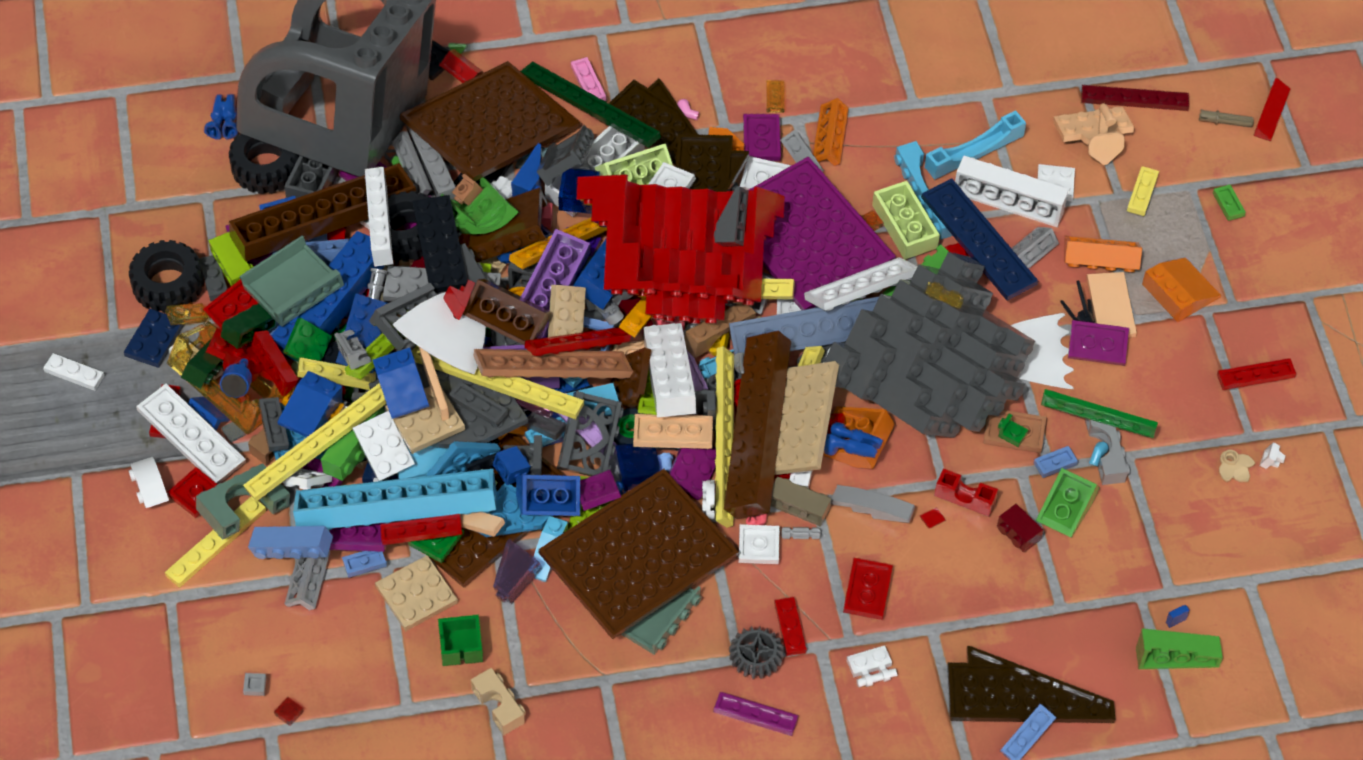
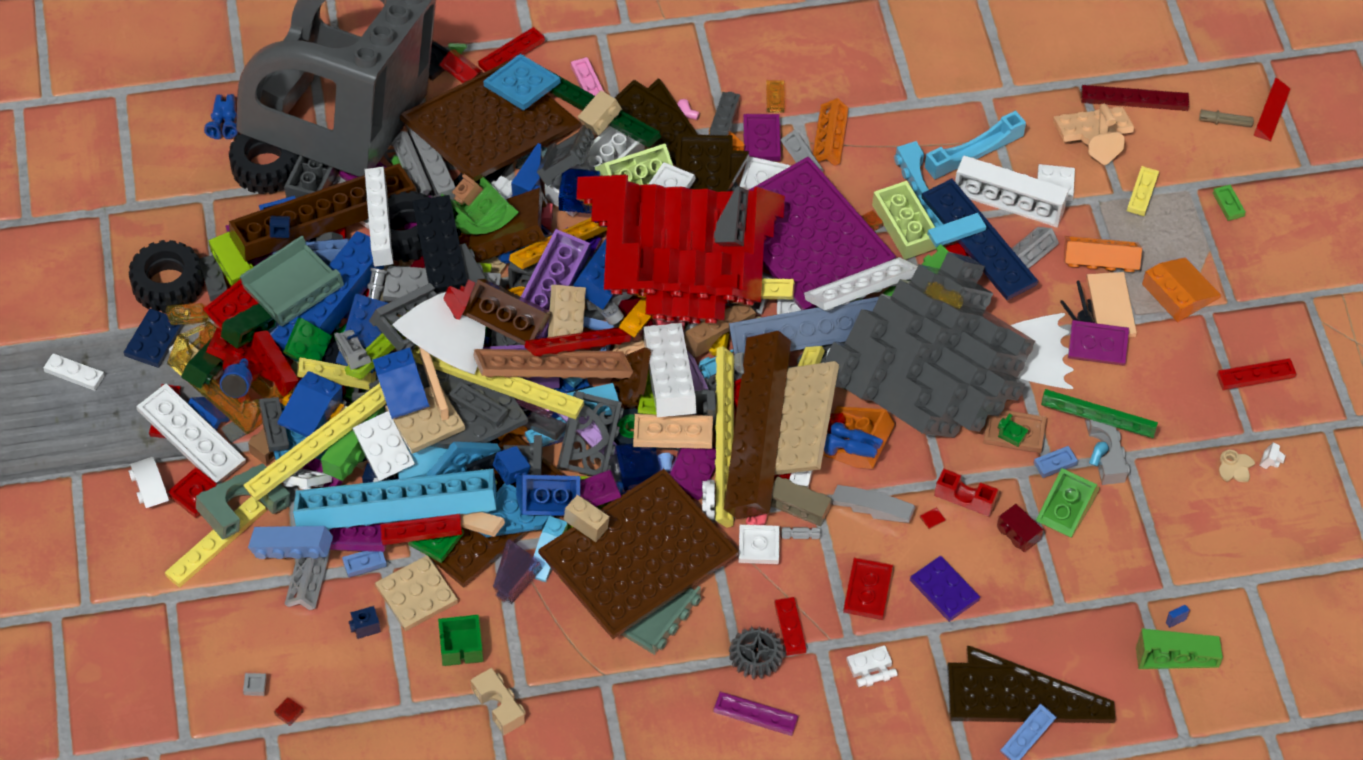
none -> dark blue brick [270,216,291,238]
none -> dark grey tile [316,232,343,241]
none -> dark blue brick [348,606,381,639]
none -> red plate [478,27,545,72]
none -> dark azure plate [484,54,560,110]
none -> tan brick [564,495,609,542]
none -> tan brick [578,90,622,136]
none -> dark grey plate [710,92,740,135]
none -> dark purple plate [910,555,980,622]
none -> medium azure tile [927,213,986,248]

